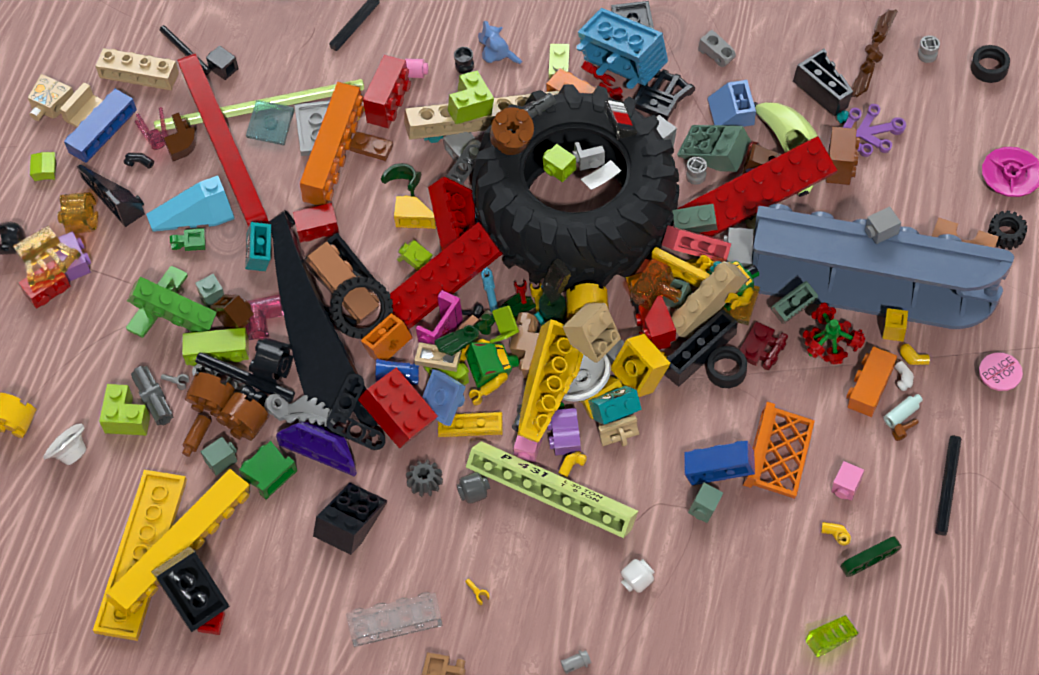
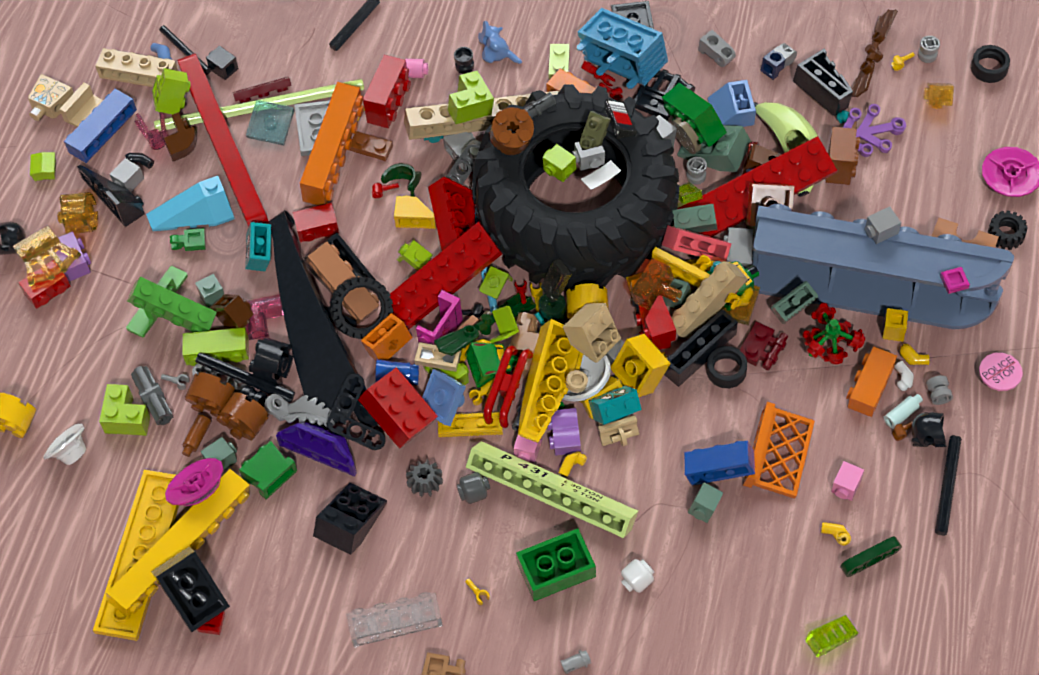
none -> brick [110,158,144,192]
none -> medium blue arm [150,43,172,60]
none -> lime brick [152,68,190,115]
none -> dark pink piece [165,458,224,506]
none -> dark red plate [232,76,292,103]
none -> red hand [372,183,399,199]
none -> lime bracket [479,266,513,299]
none -> red piece [483,345,533,428]
none -> green brick [516,528,596,601]
none -> tan tile [566,370,588,393]
none -> olive hips [579,111,611,150]
none -> green brick [661,83,727,147]
none -> dark tan tile [671,118,701,154]
none -> clear neon green tile [678,183,703,204]
none -> brick [747,183,795,226]
none -> dark blue leg [760,43,797,80]
none -> yellow hand [891,52,915,71]
none -> black helmet [911,412,947,448]
none -> clear yellow brick [923,83,954,109]
none -> light grey wheel [926,375,953,405]
none -> dark pink tile [940,267,970,294]

